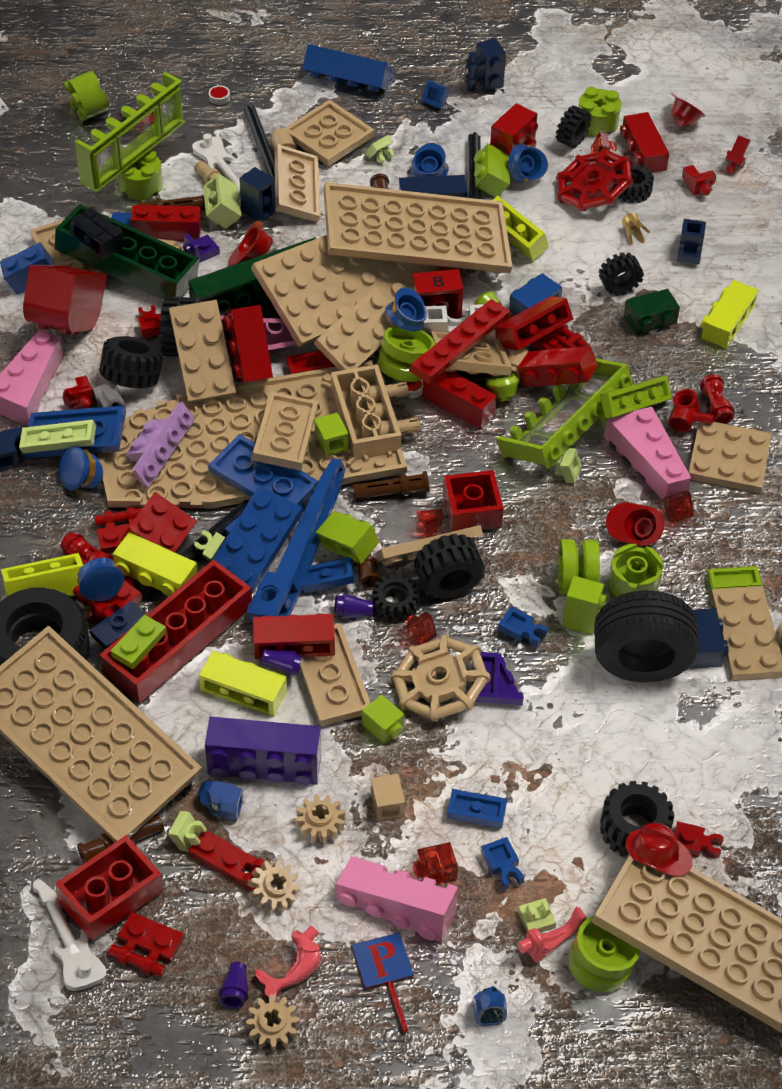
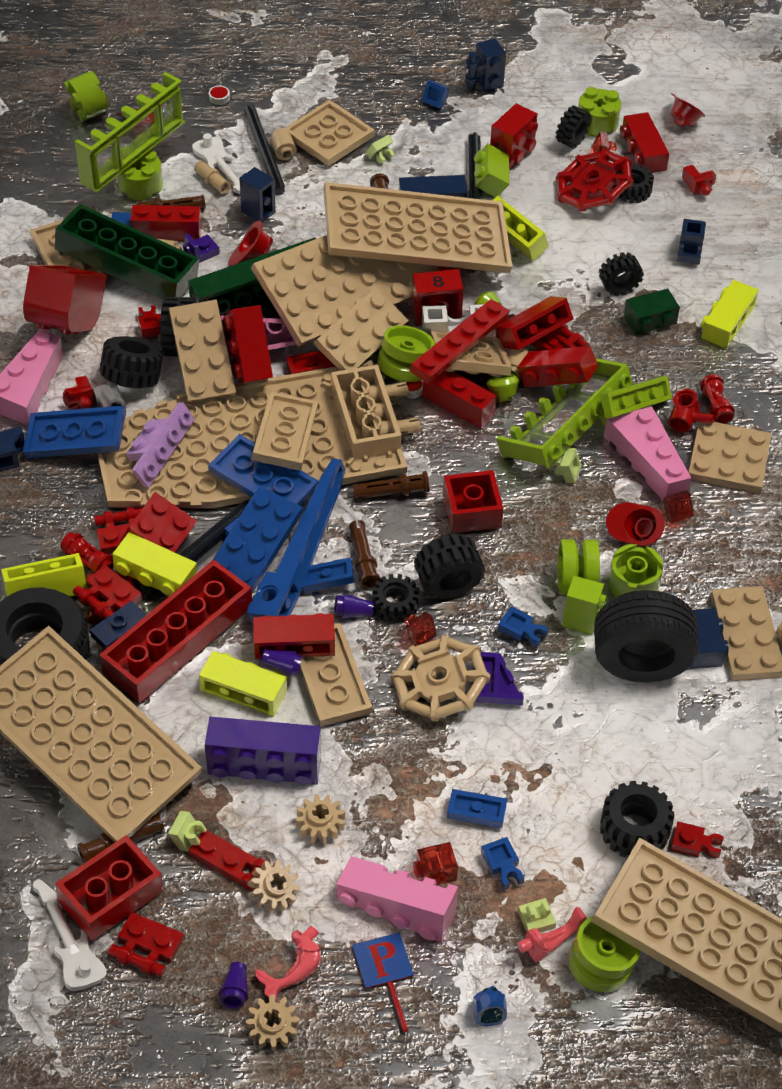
blue brick [0,242,55,294] -> none
yellowish green plate [19,420,96,453] -> none
blue piece [59,446,103,491] -> none
black brick [70,208,124,260] -> none
blue piece [77,558,125,601] -> none
lime plate [111,614,166,669] -> none
yellowish green tile [194,530,225,562] -> none
blue rock [198,781,243,821] -> none
yellowish green brick [203,173,241,229] -> none
tan plate [274,144,321,222] -> none
blue slope [302,44,396,93] -> none
lime brick [314,413,348,456] -> none
lime brick [315,511,380,564] -> none
lime brick [362,694,405,745] -> none
tan brick [371,774,405,821] -> none
tan plate [373,525,483,567] -> none
blue piece [385,287,427,332] -> none
blue piece [411,143,449,177] -> none
clear red tile [415,508,444,538] -> none
blue piece [509,144,548,183] -> none
blue brick [509,273,562,316] -> none
pearl gold piece [622,213,650,245] -> none
red piece [626,823,693,877] -> none
lime tile [706,566,763,594] -> none
red piece [725,135,751,174] -> none

